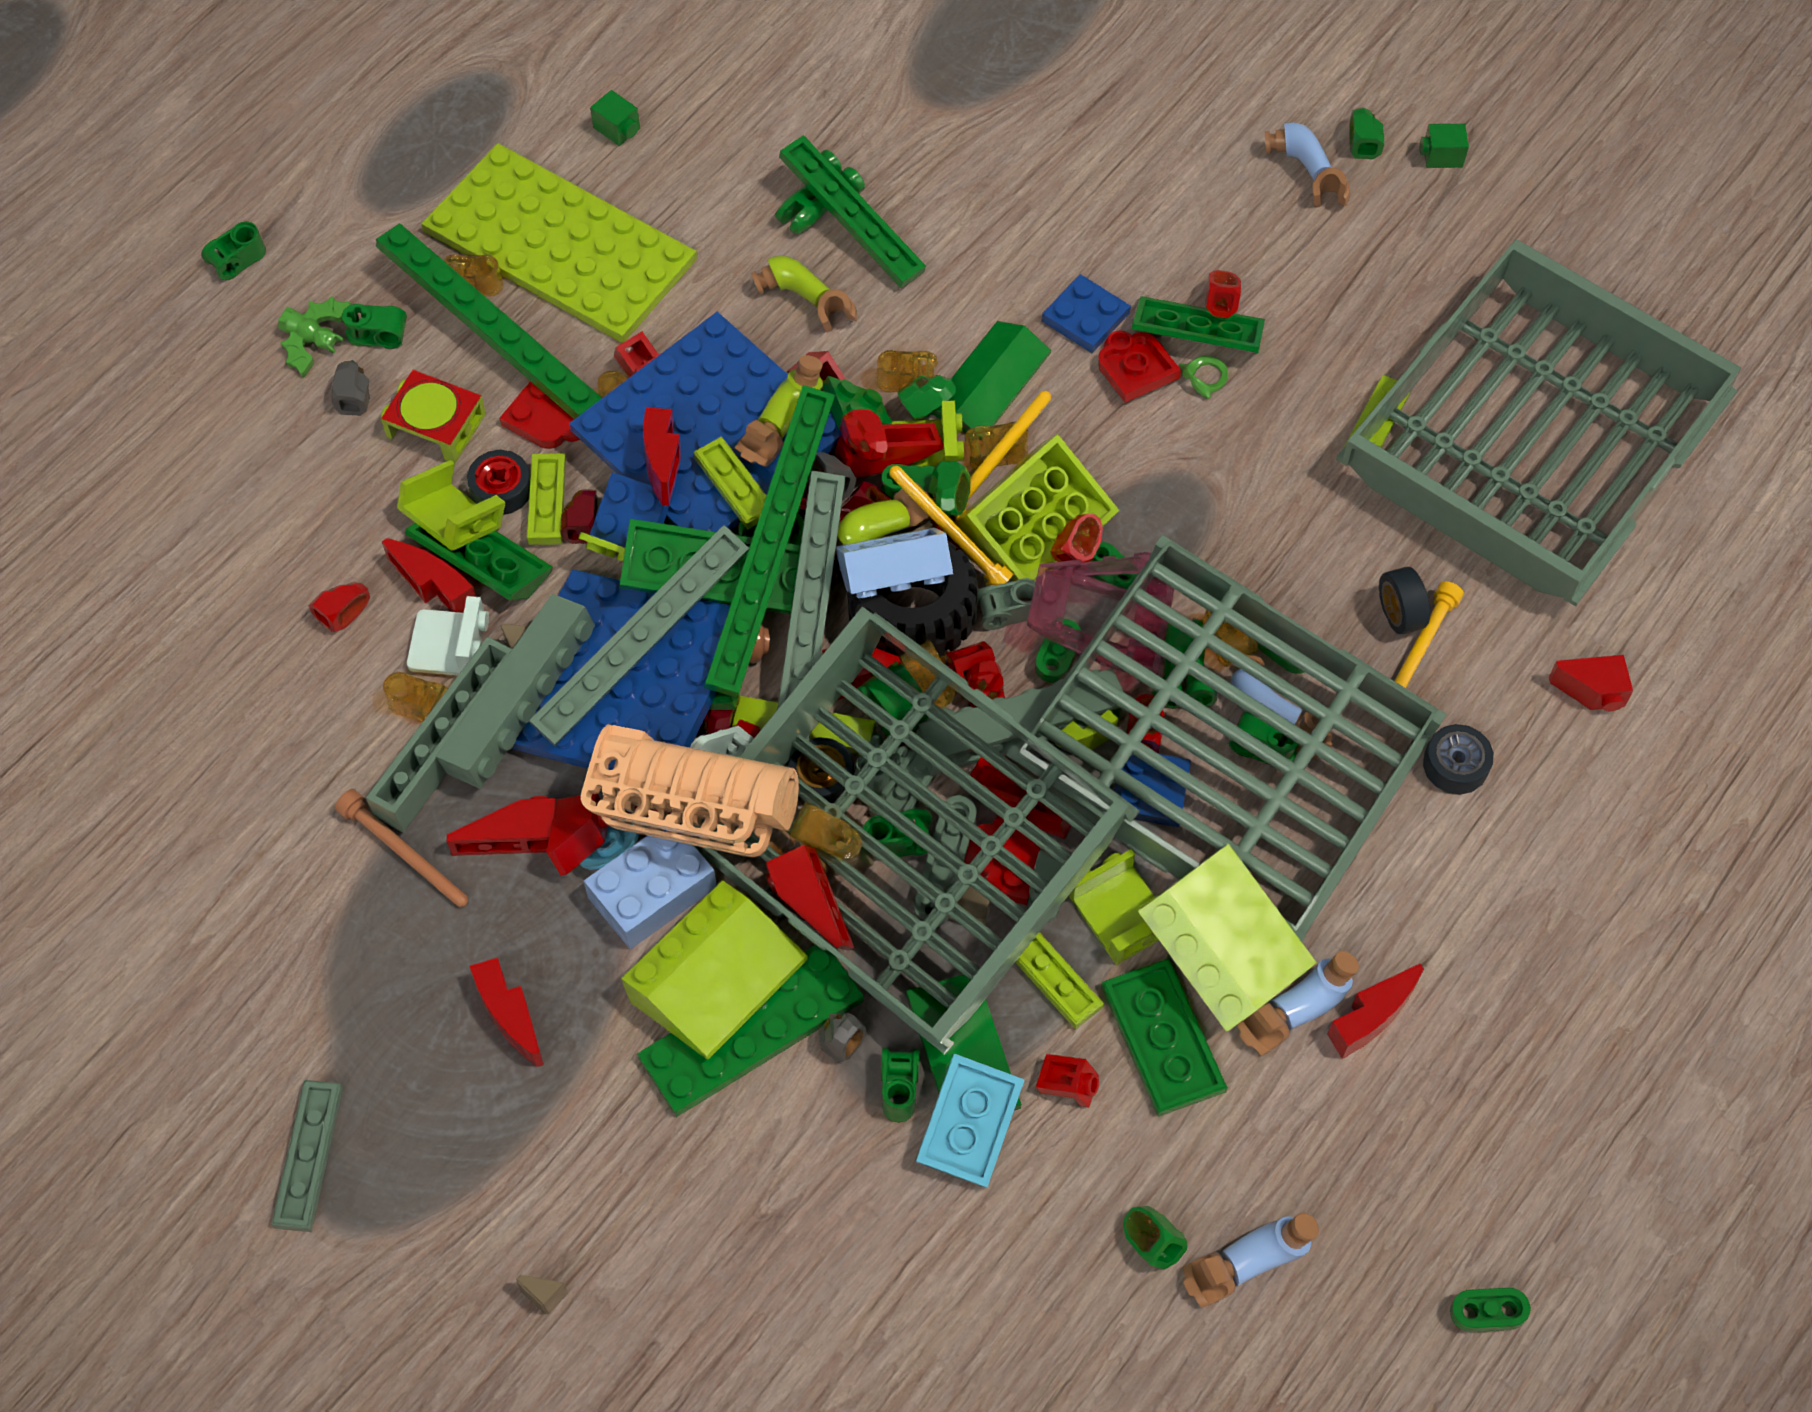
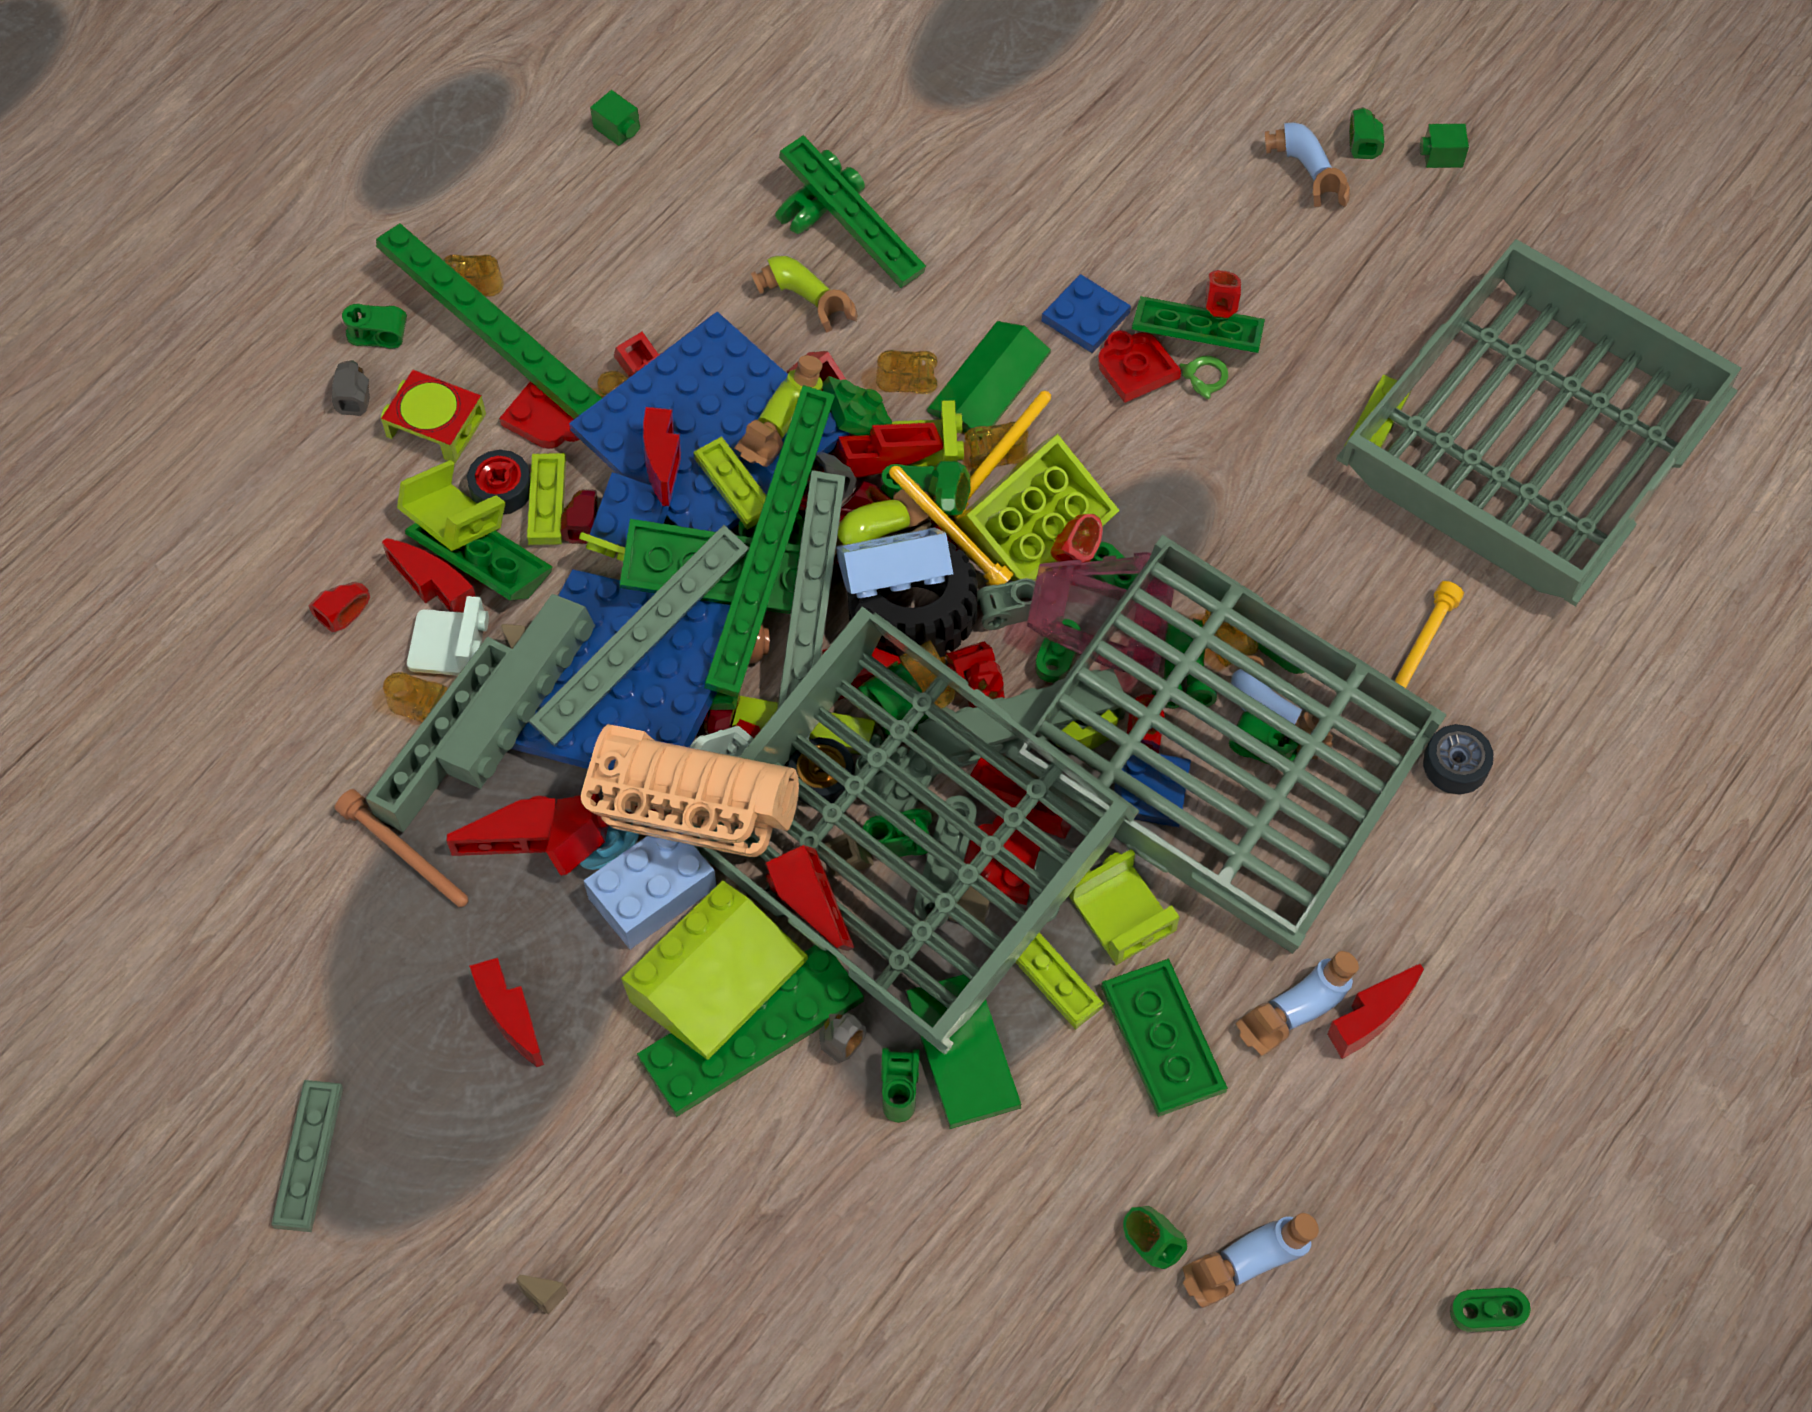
green piece [201,221,266,281] -> none
bright green animal [278,296,351,377] -> none
lime plate [421,143,698,343] -> none
clear yellow piece [788,802,862,860] -> none
red rock [840,409,888,462] -> none
green rock [897,375,956,421] -> none
medium azure plate [915,1054,1024,1188] -> none
red bracket [1036,1054,1099,1108] -> none
lime slope [1138,843,1317,1032] -> none
black wheel [1379,567,1430,635] -> none
red slope [1548,655,1633,712] -> none

